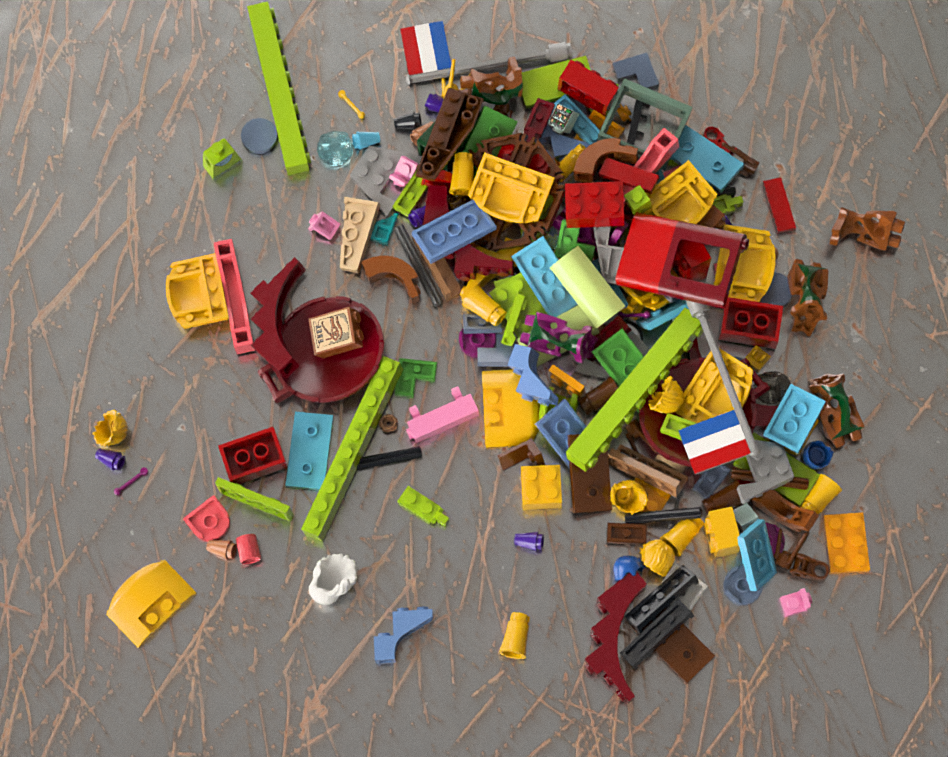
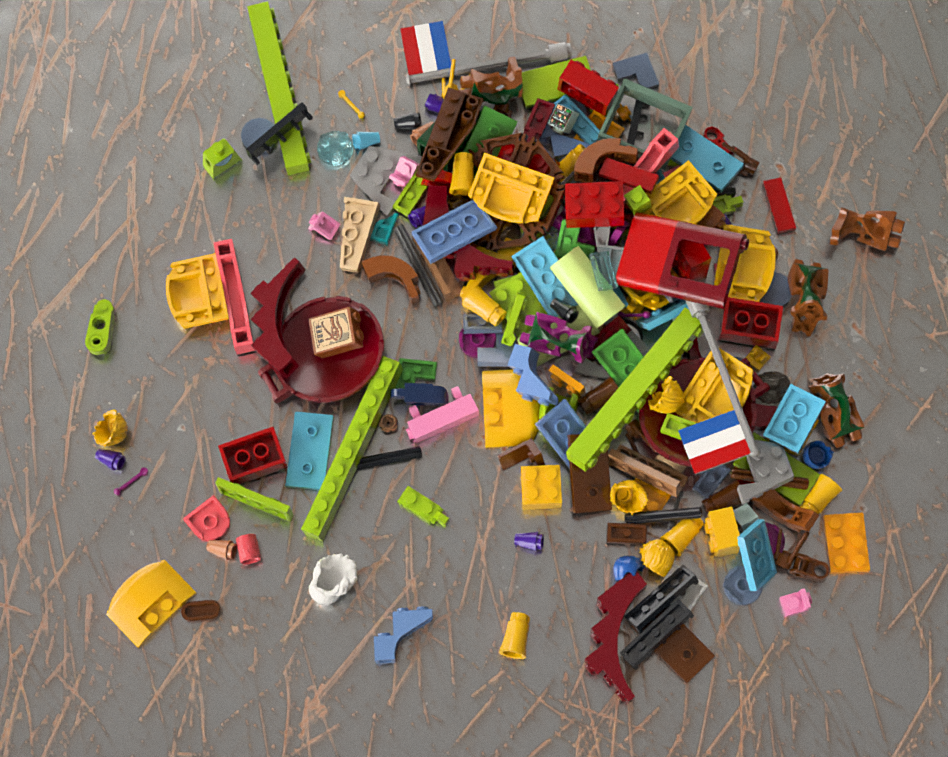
none -> lime piece [85,299,115,355]
none -> reddish brown tile [181,600,221,622]
none -> black hinge [246,102,313,165]
none -> dark blue piece [391,383,449,407]
none -> black cone [550,298,579,324]
none -> clear light blue tile [589,251,618,291]

